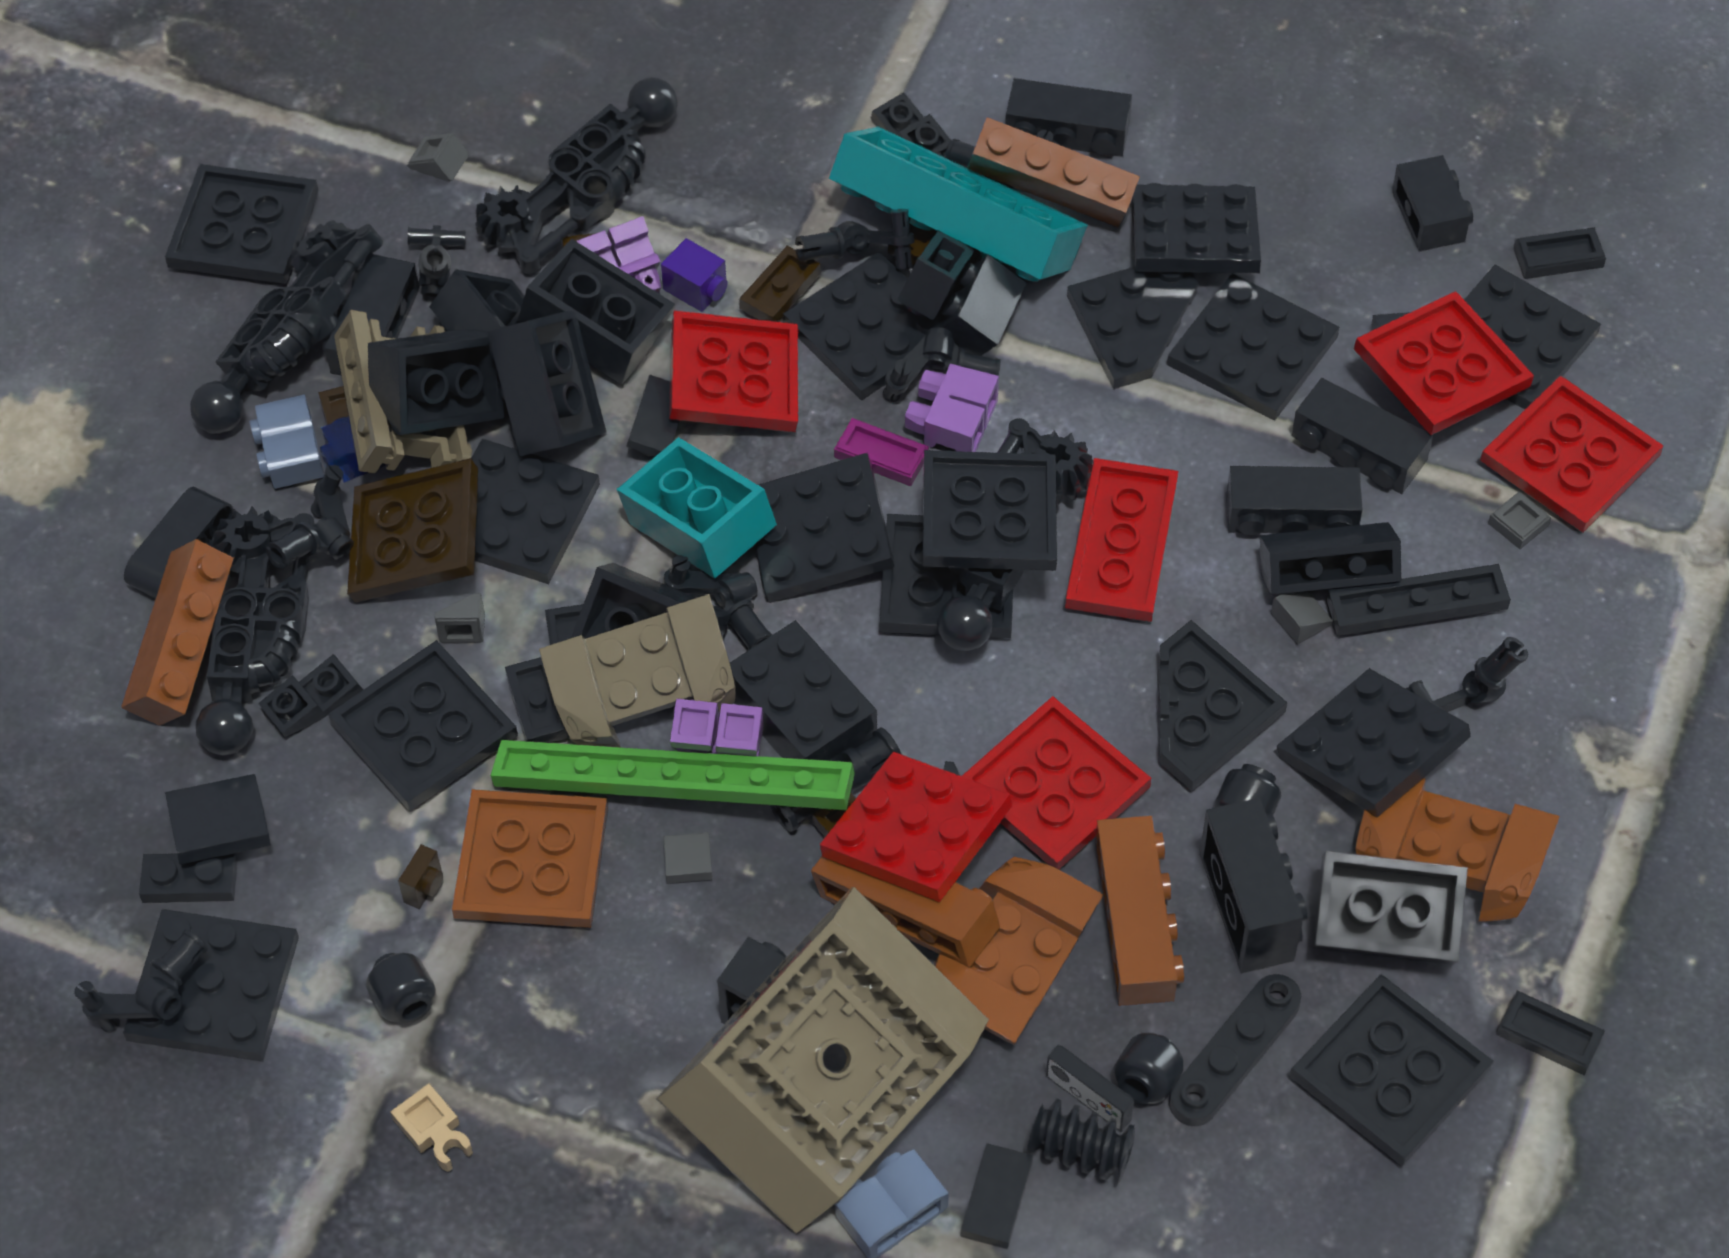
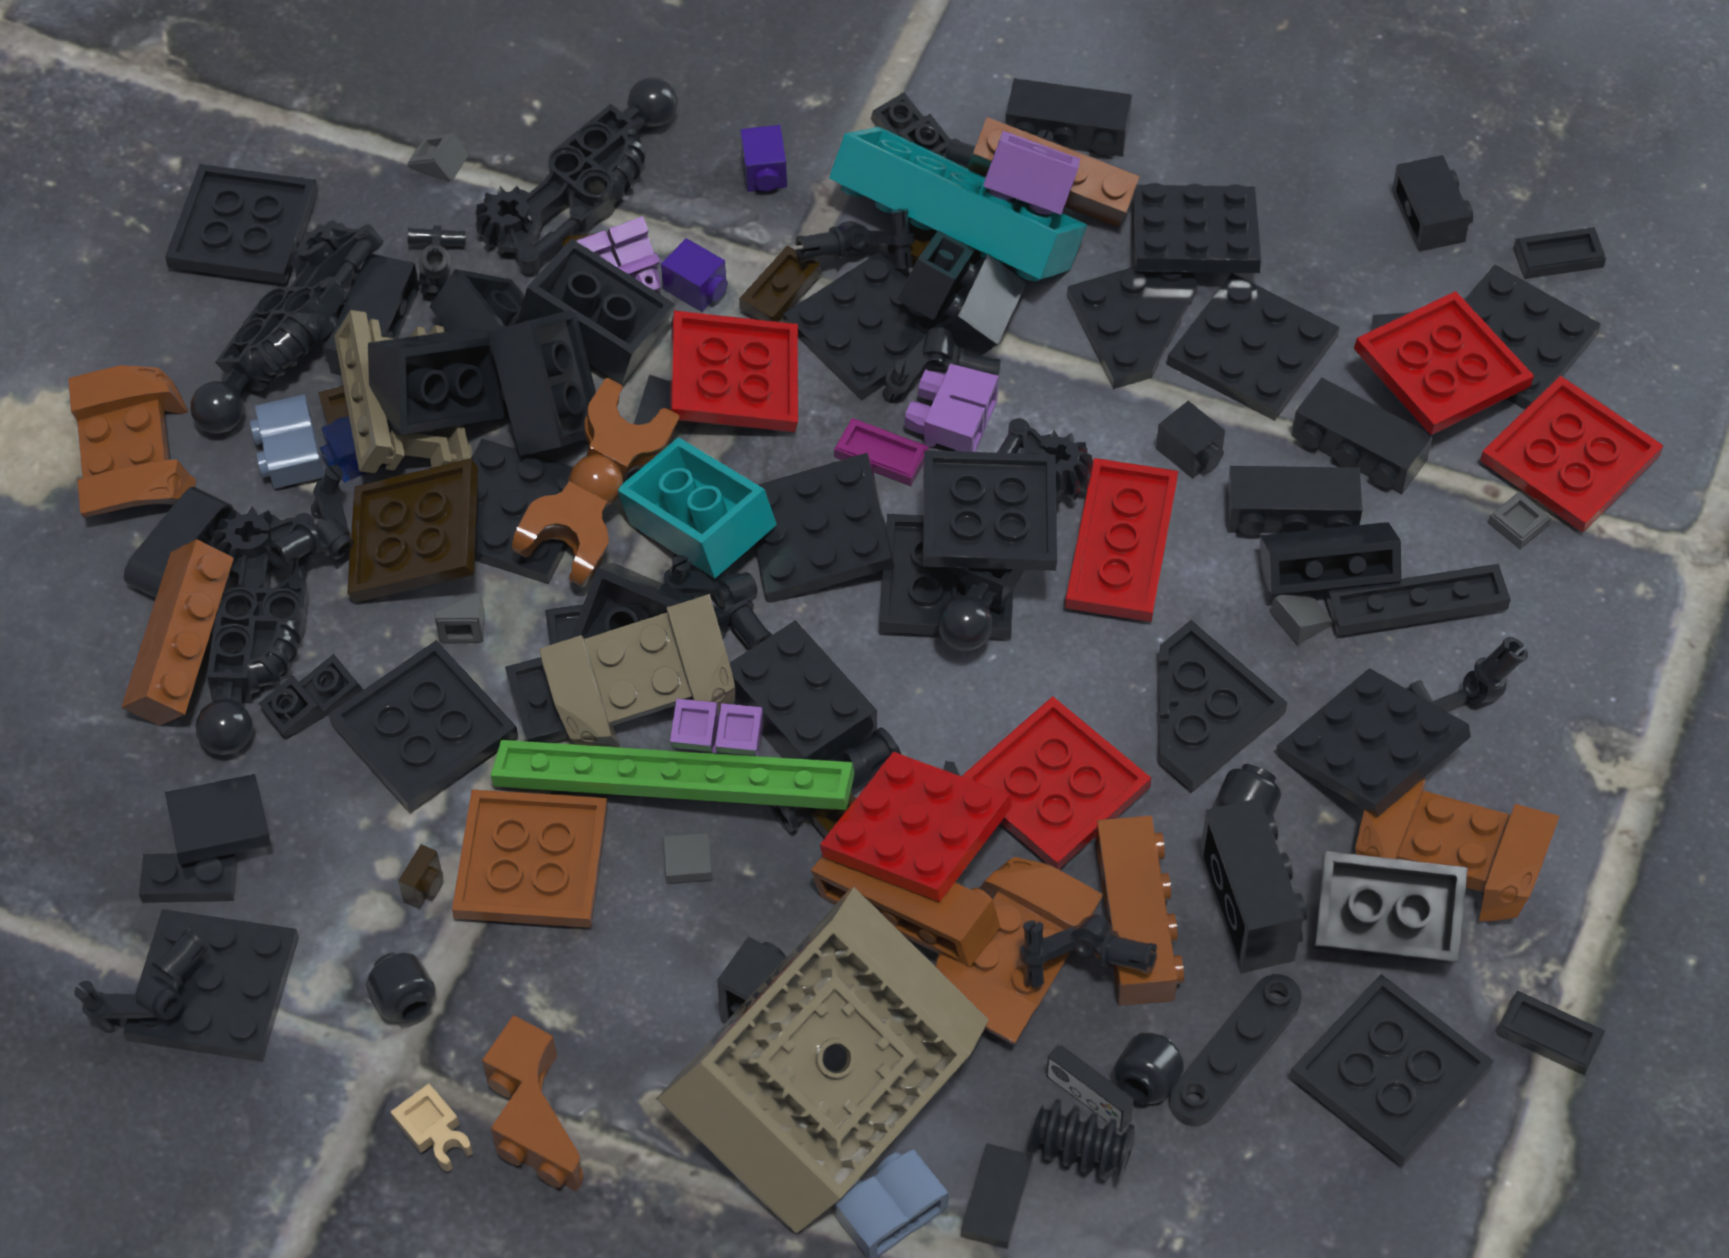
none -> dark orange piece [68,365,197,518]
none -> dark orange arch [482,1015,584,1192]
none -> dark orange piece [511,378,680,588]
none -> dark purple brick [740,125,787,192]
none -> medium lavender brick [983,131,1080,215]
none -> black pin [1020,915,1157,987]
none -> black brick [1156,400,1225,479]

